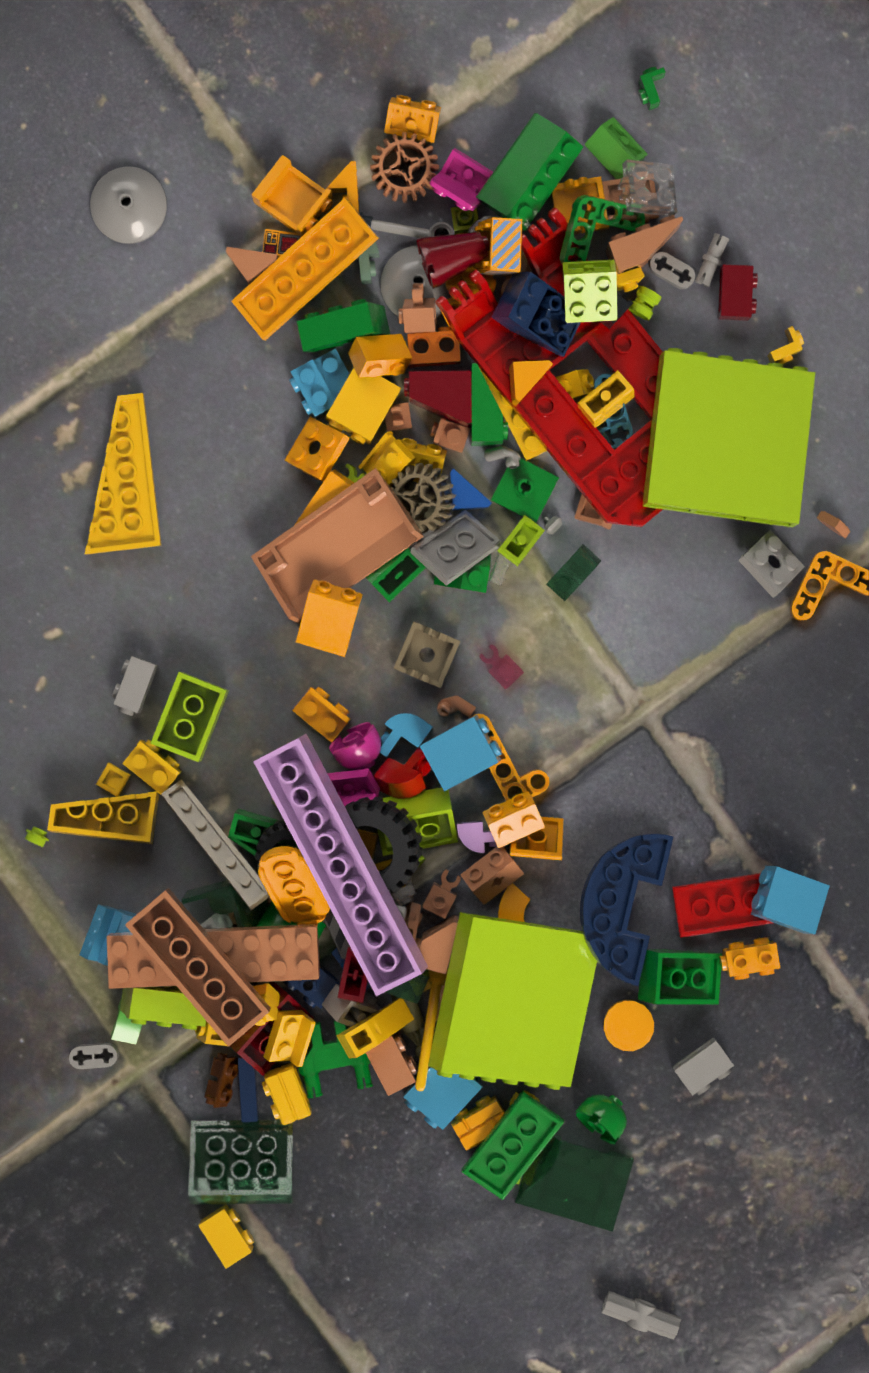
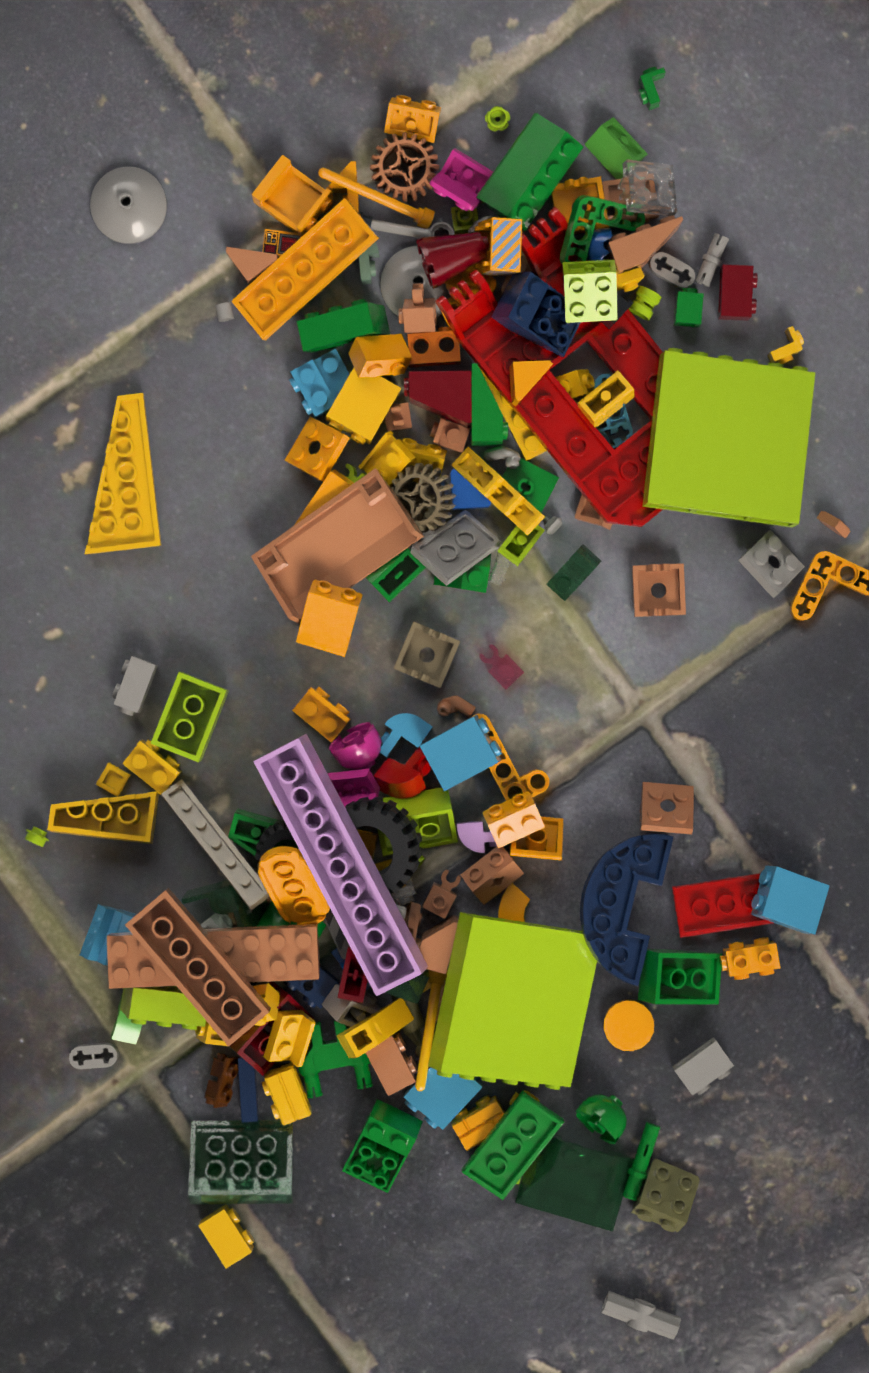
none -> light grey piece [215,302,234,322]
none -> light orange piece [318,167,435,229]
none -> green slope [342,1099,423,1193]
none -> yellow slope [451,446,545,536]
none -> lime plate [485,106,510,132]
none -> blue hair [586,228,612,261]
none -> green pin [623,1122,660,1201]
none -> olive bracket [631,1159,700,1232]
none -> nougat piece [632,564,686,617]
none -> nougat piece [640,782,694,834]
none -> green brick [673,288,704,328]

